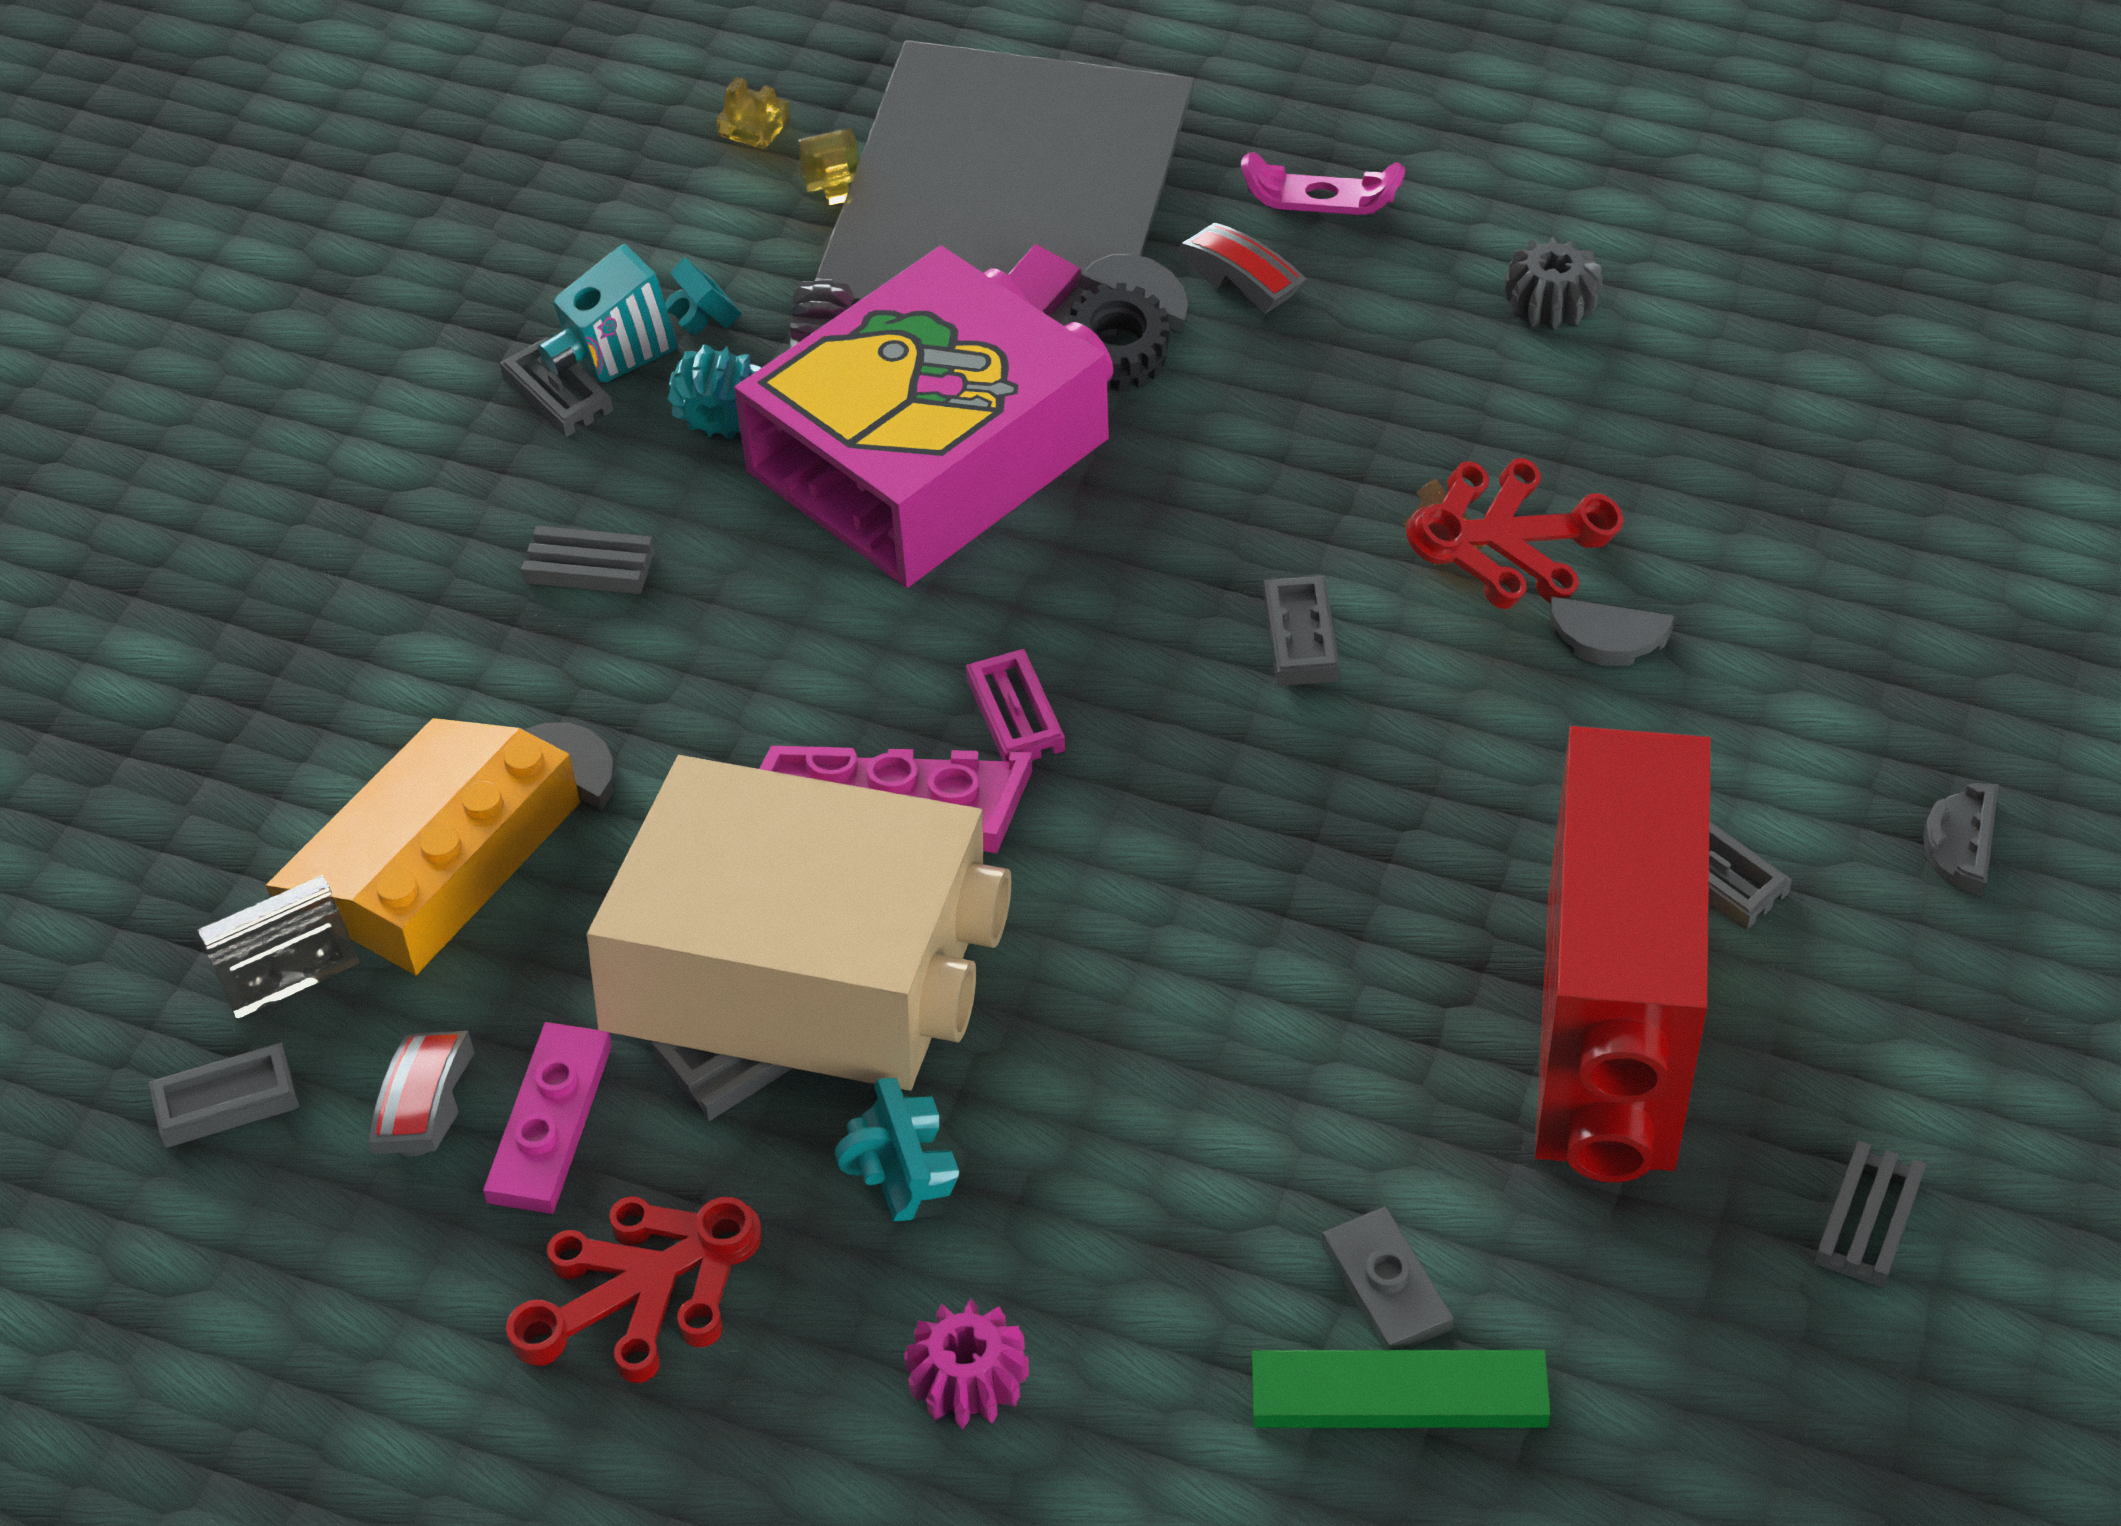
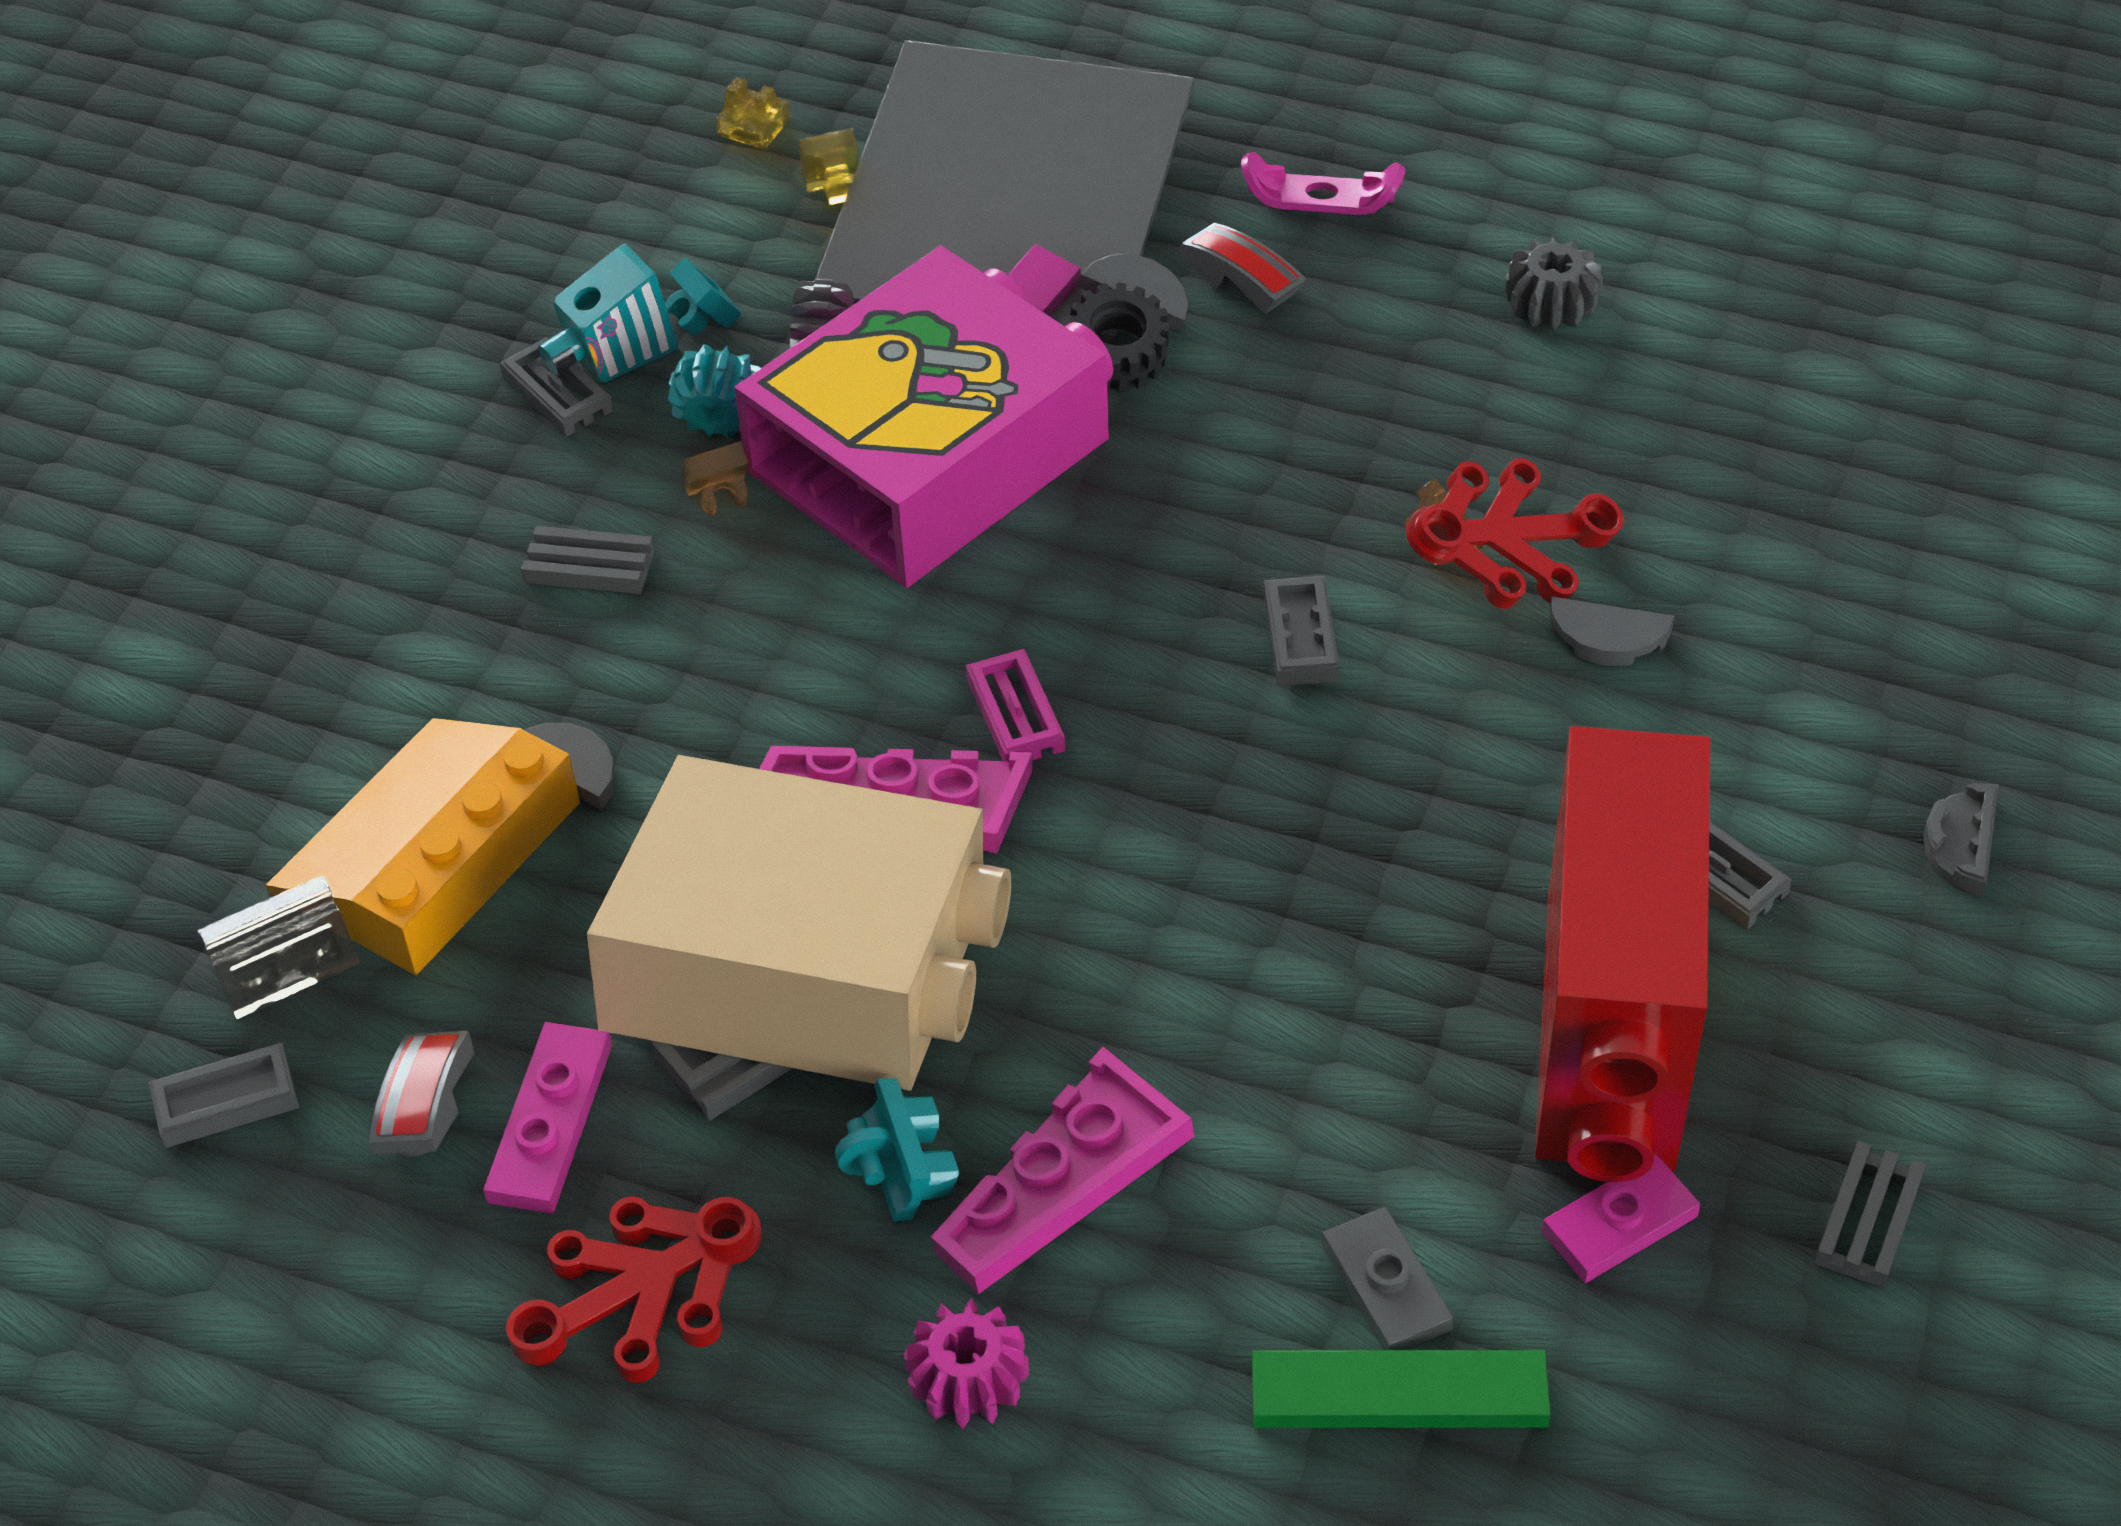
none -> clear orange tile [681,441,748,516]
none -> dark pink wing [931,1047,1194,1294]
none -> dark pink plate [1542,1154,1700,1284]

